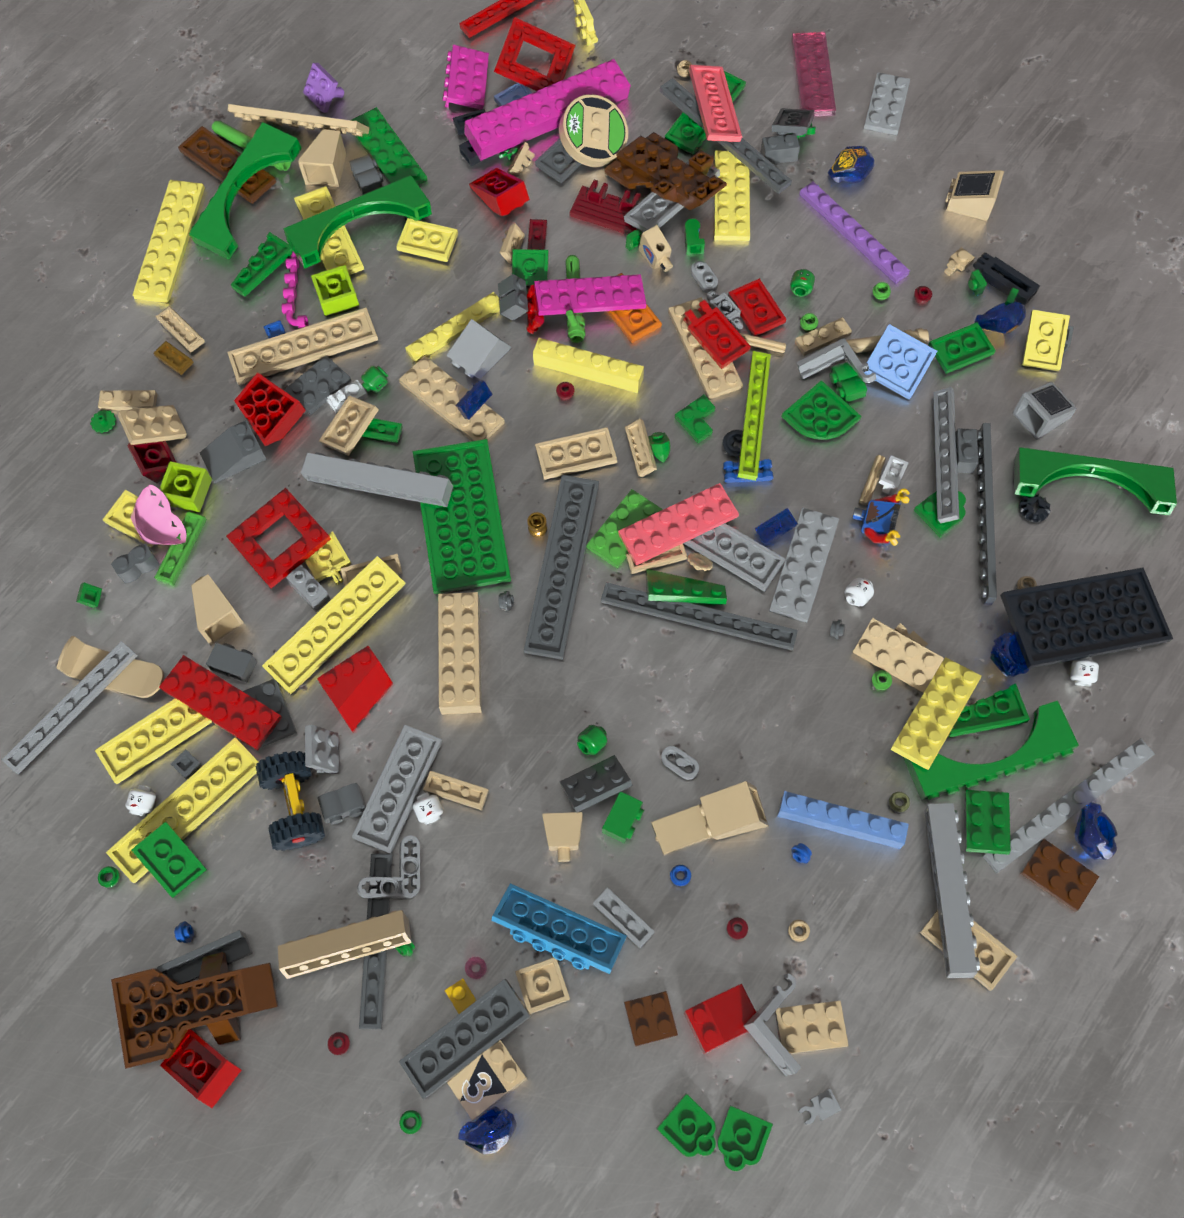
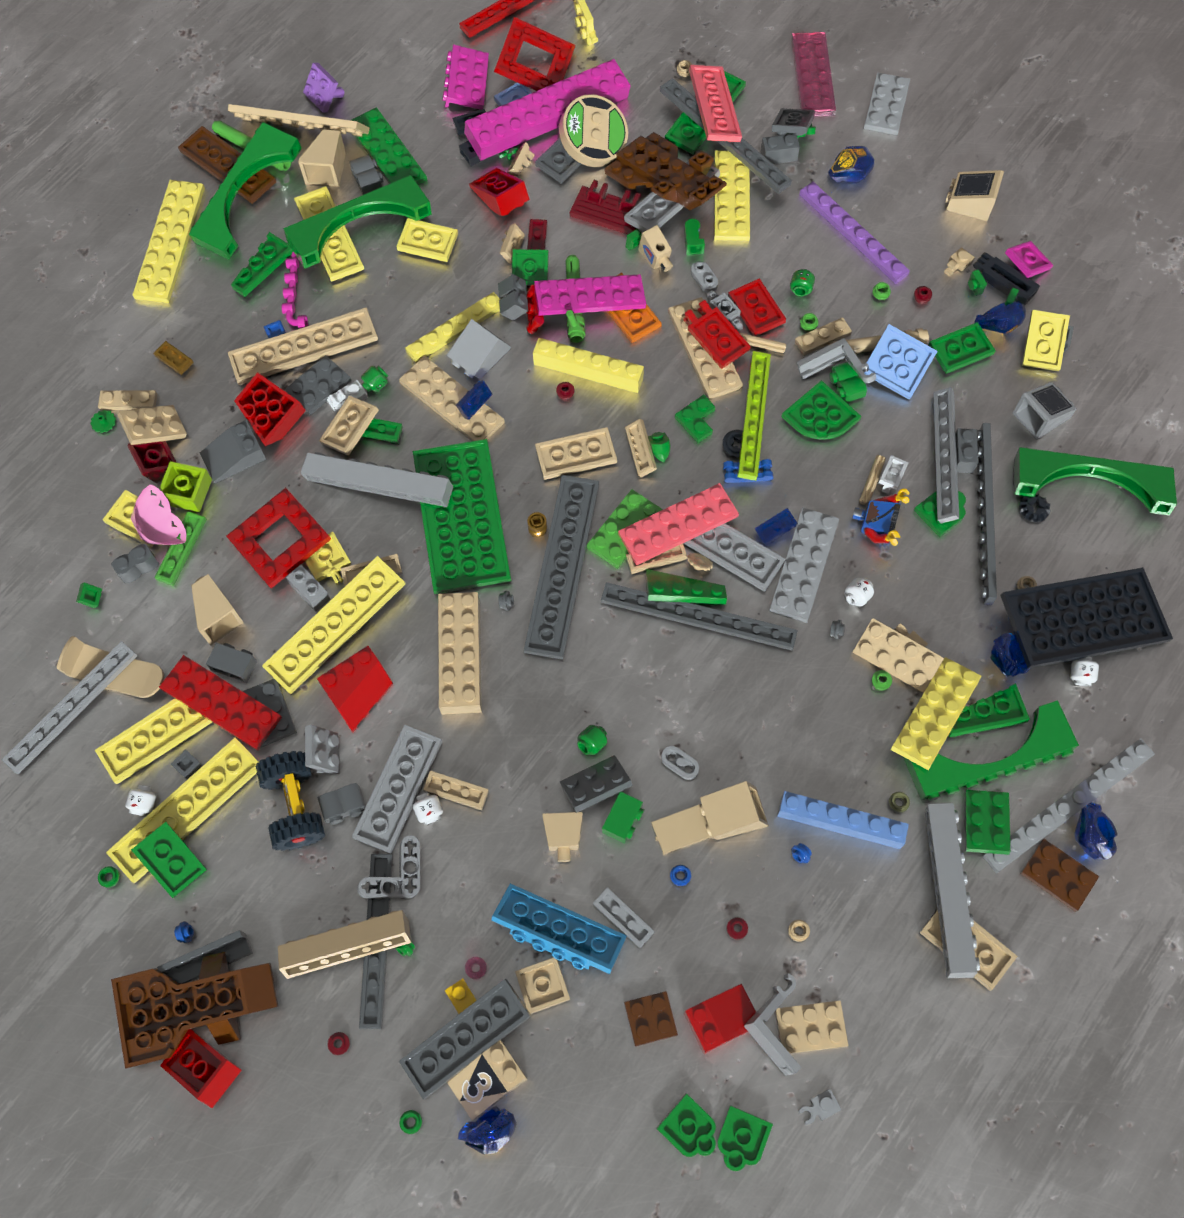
tan plate [156,306,205,353] -> none
lime brick [311,265,359,316] -> none
none -> dark pink tile [1005,241,1053,278]

